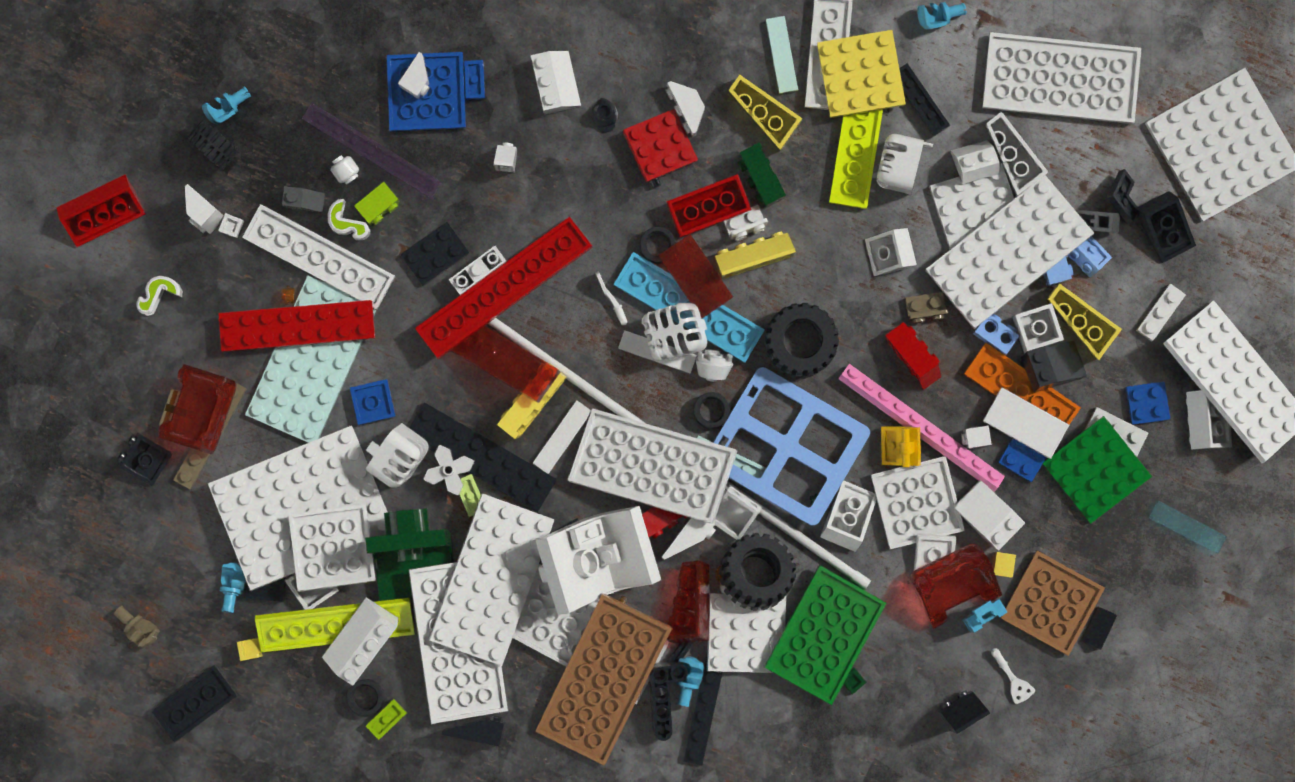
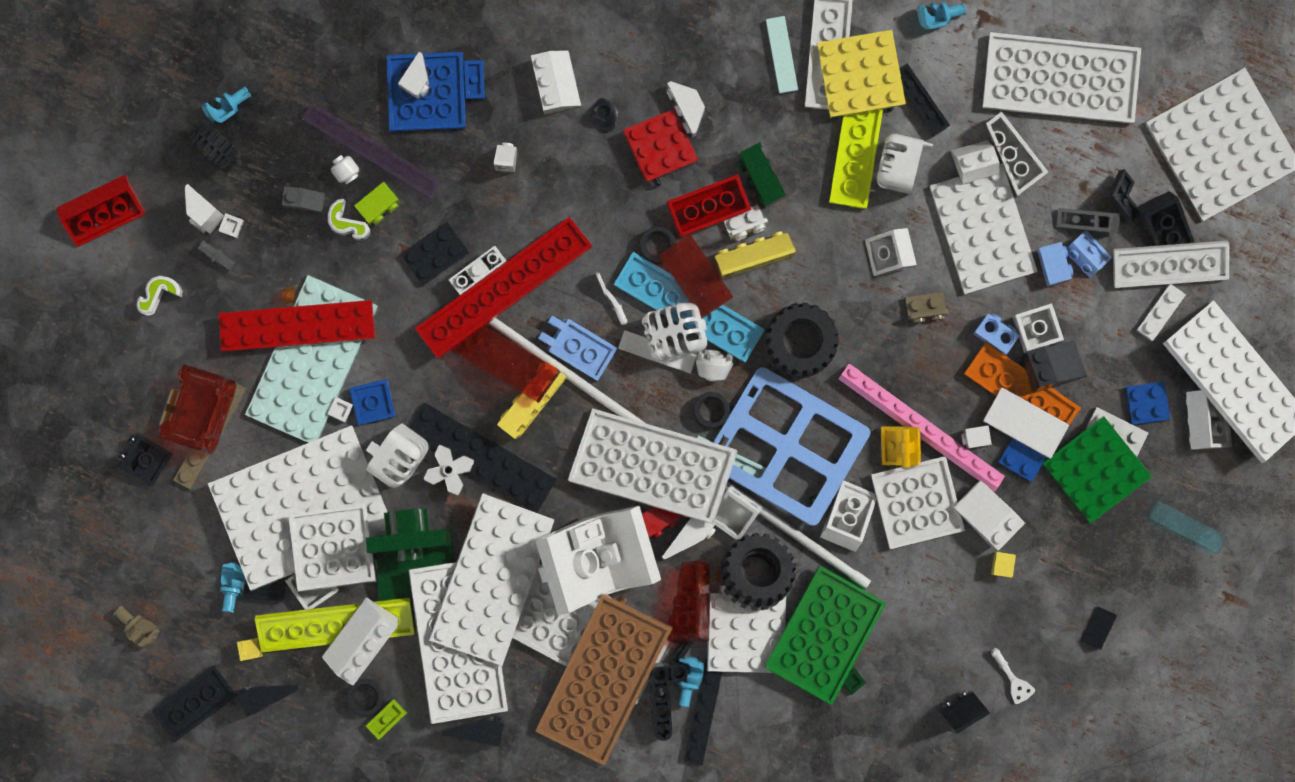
white plate [242,204,395,310] -> none
yellowish green plate [459,474,481,517] -> none
white tile [533,400,591,474] -> none
light yellow wedge [729,75,802,151] -> none
red wedge [885,322,942,390] -> none
clear red windscreen [910,544,1003,629] -> none
white tile [914,534,956,575] -> none
white plate [926,175,1094,329] -> none
medium azure piece [962,599,1007,633] -> none
medium nougat plate [1000,551,1105,656] -> none
light yellow wedge [1047,284,1122,360] -> none
none -> dark grey pin [197,240,236,272]
none -> black slope [236,684,304,717]
none -> white plate [328,397,354,423]
none -> light blue tile [538,316,617,381]
none -> white plate [1113,241,1229,288]

